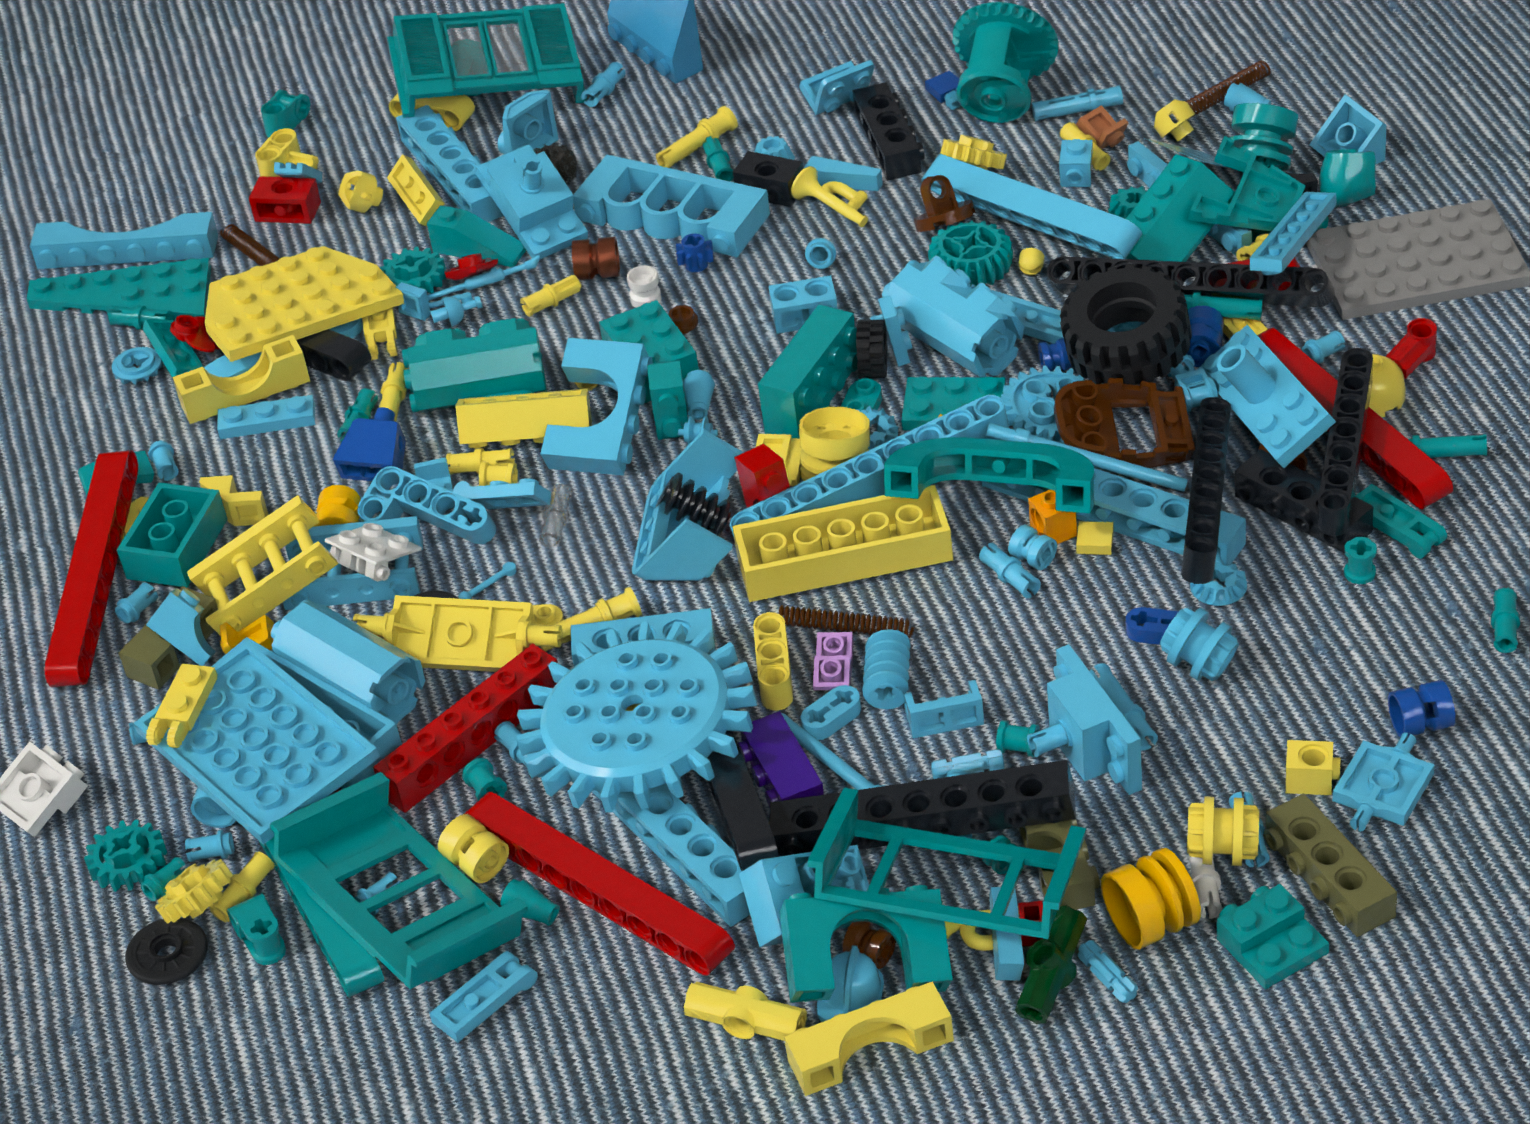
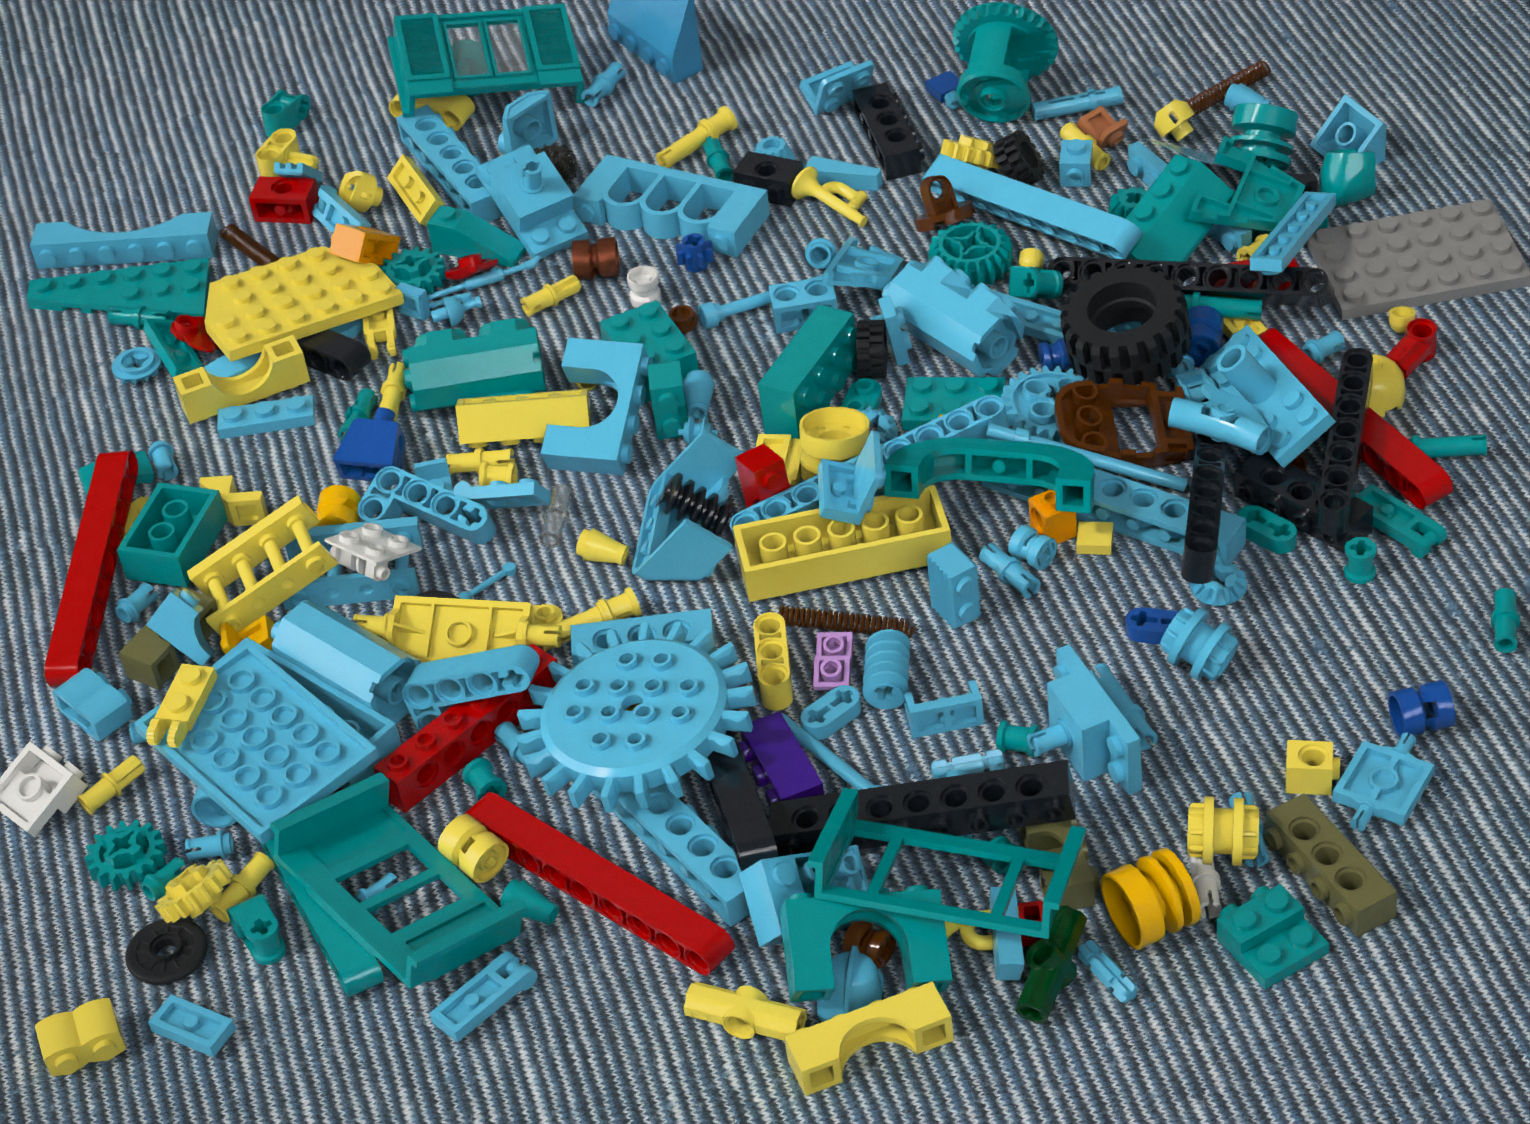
none -> light yellow brick [35,998,126,1076]
none -> medium azure brick [52,668,133,741]
none -> light yellow axle [77,755,145,815]
none -> medium azure plate [148,994,236,1058]
none -> medium azure plate [311,185,371,233]
none -> light orange brick [329,223,401,265]
none -> medium azure beam [402,645,540,731]
none -> light yellow cone [576,528,629,565]
none -> medium azure piece [698,275,823,329]
none -> medium azure bracket [818,430,886,525]
none -> medium azure wing [822,236,904,290]
none -> medium azure brick [927,542,982,629]
none -> black tyre [993,130,1045,185]
none -> teal piece [1008,266,1063,300]
none -> medium azure pin [1168,384,1274,455]
none -> teal beam [1237,505,1297,554]
none -> light yellow hinge [1389,306,1416,334]

